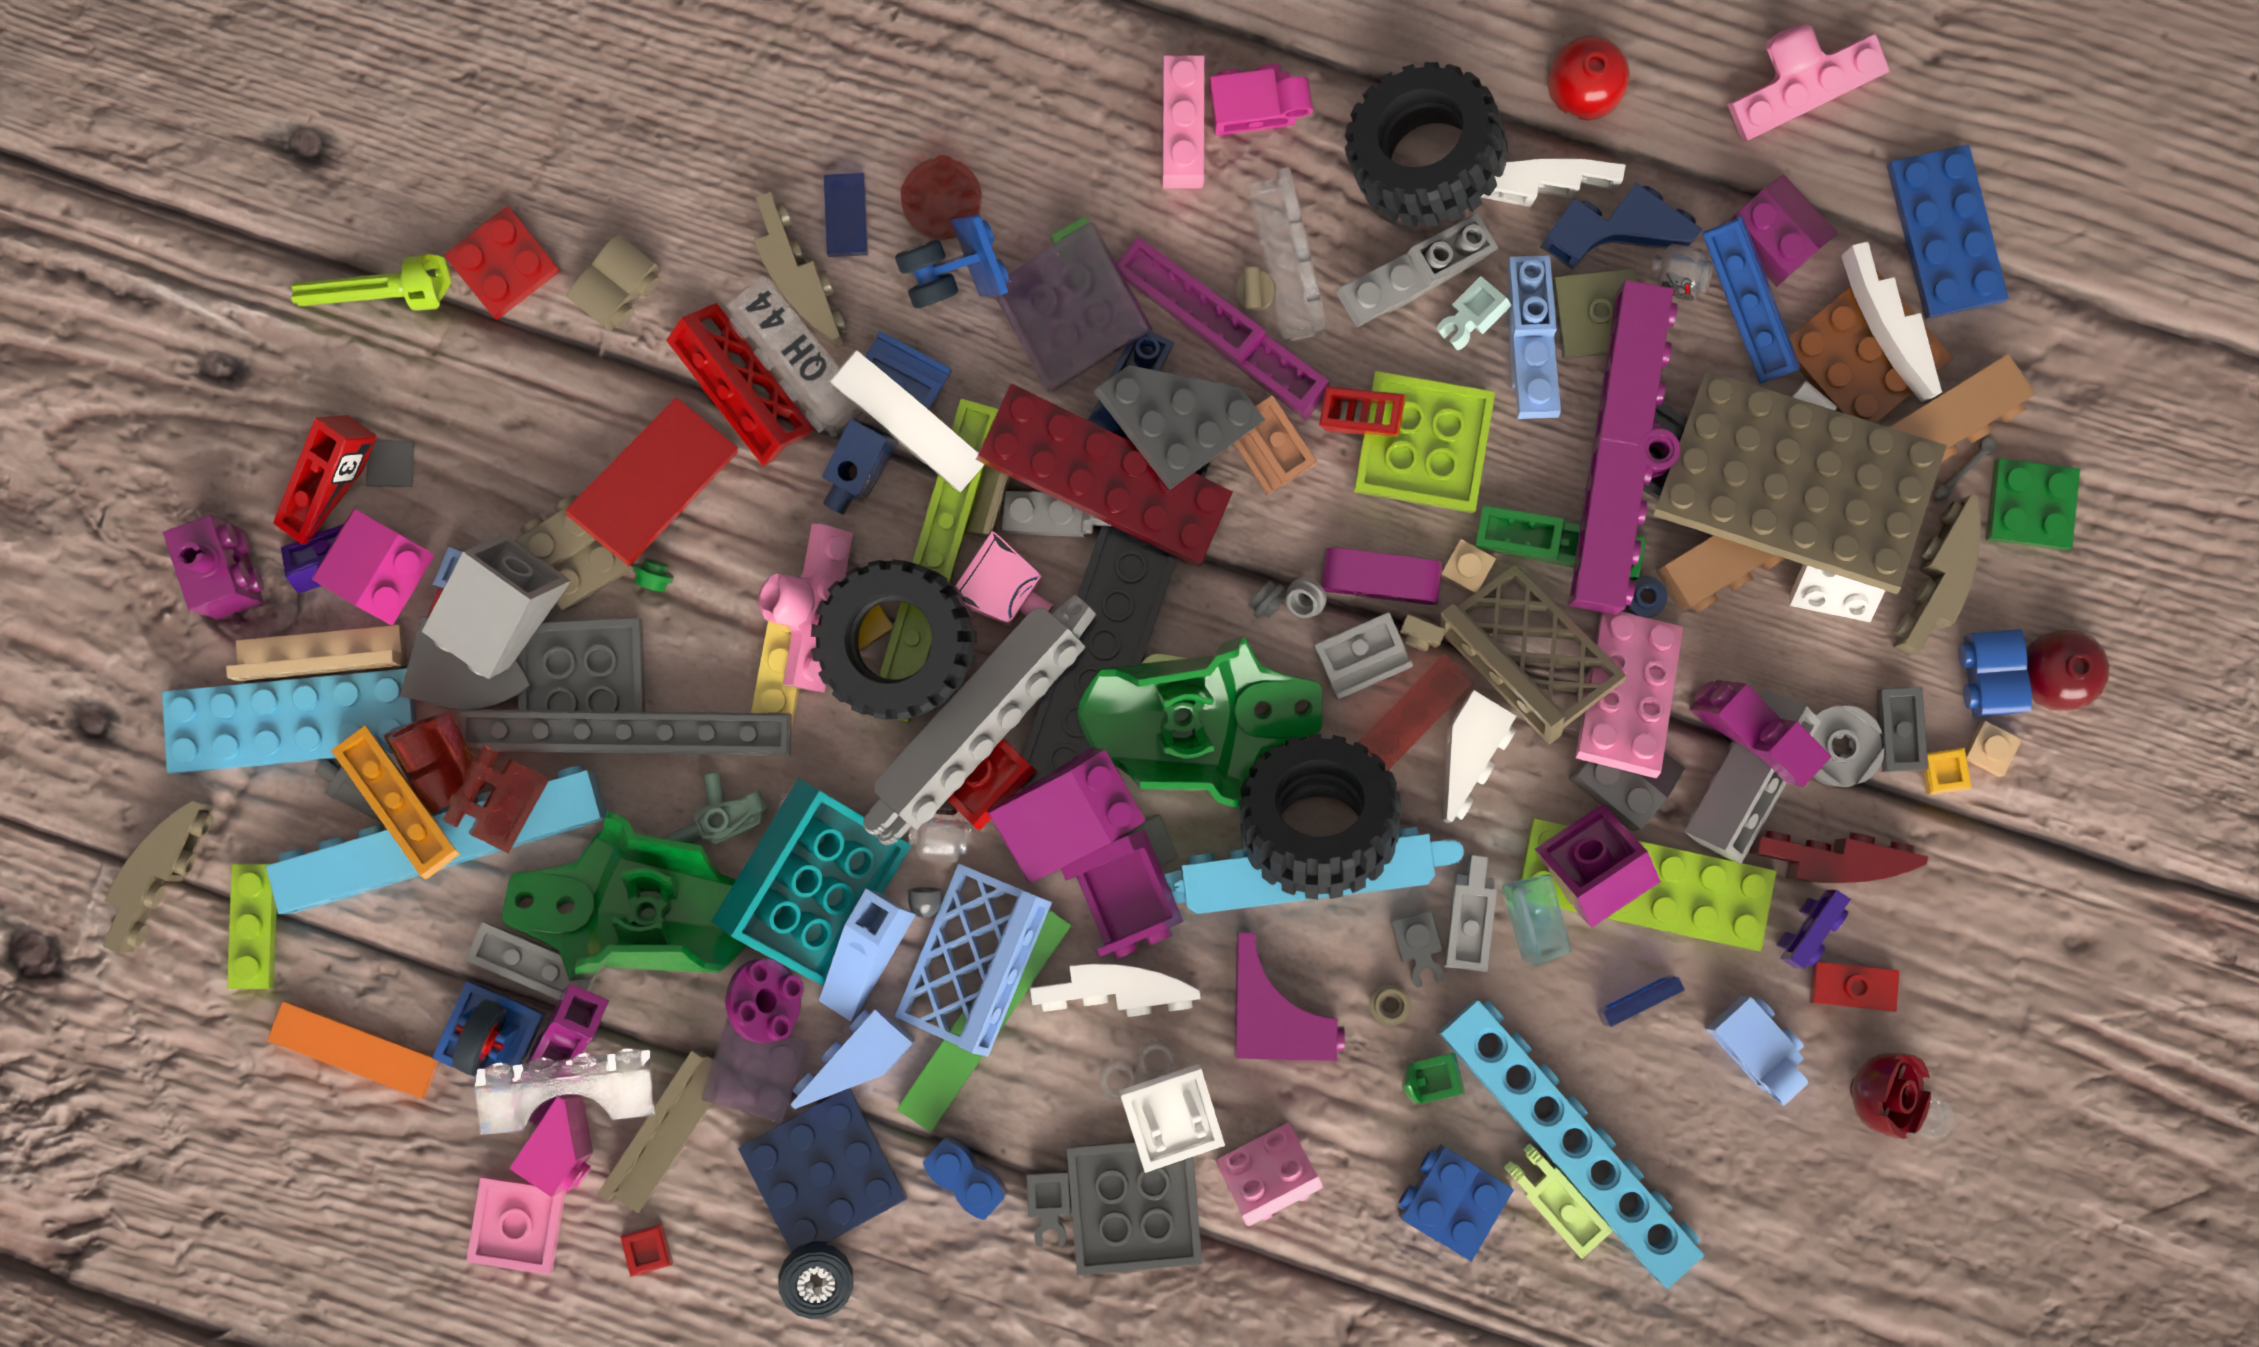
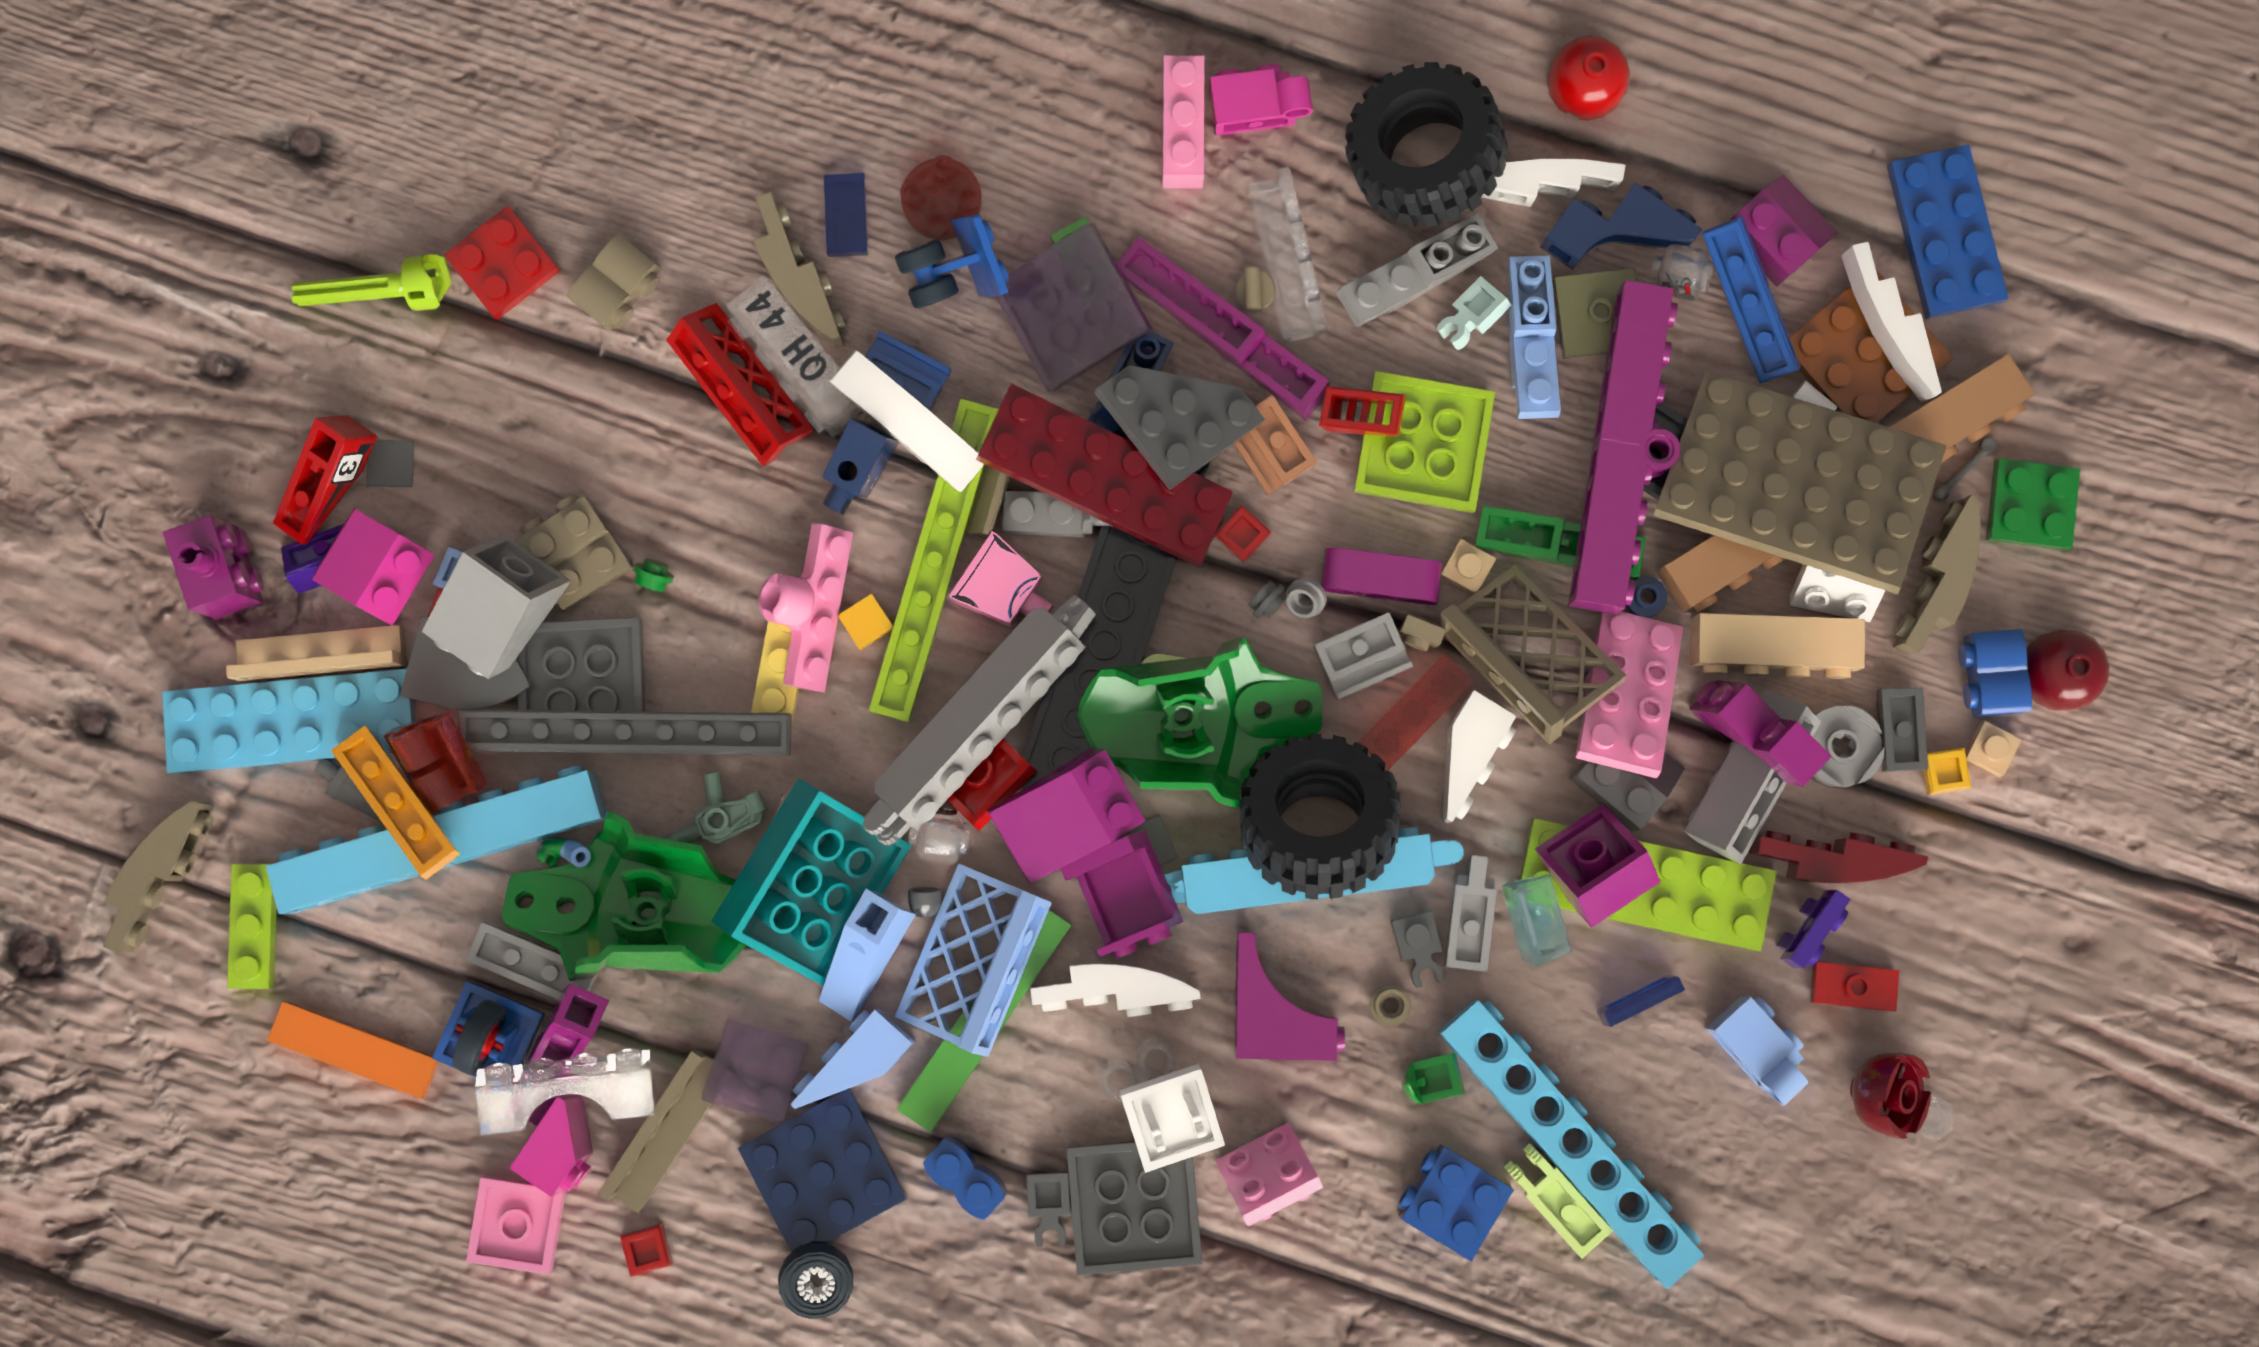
clear red plate [443,746,549,853] -> none
red tile [565,397,738,567] -> none
magenta plate [725,958,804,1043] -> none
black tyre [811,559,977,720] -> none
bright pink plate [1727,25,1890,141] -> none
none -> arm [536,837,591,867]
none -> red tile [1214,505,1271,563]
none -> tan brick [1690,613,1865,679]

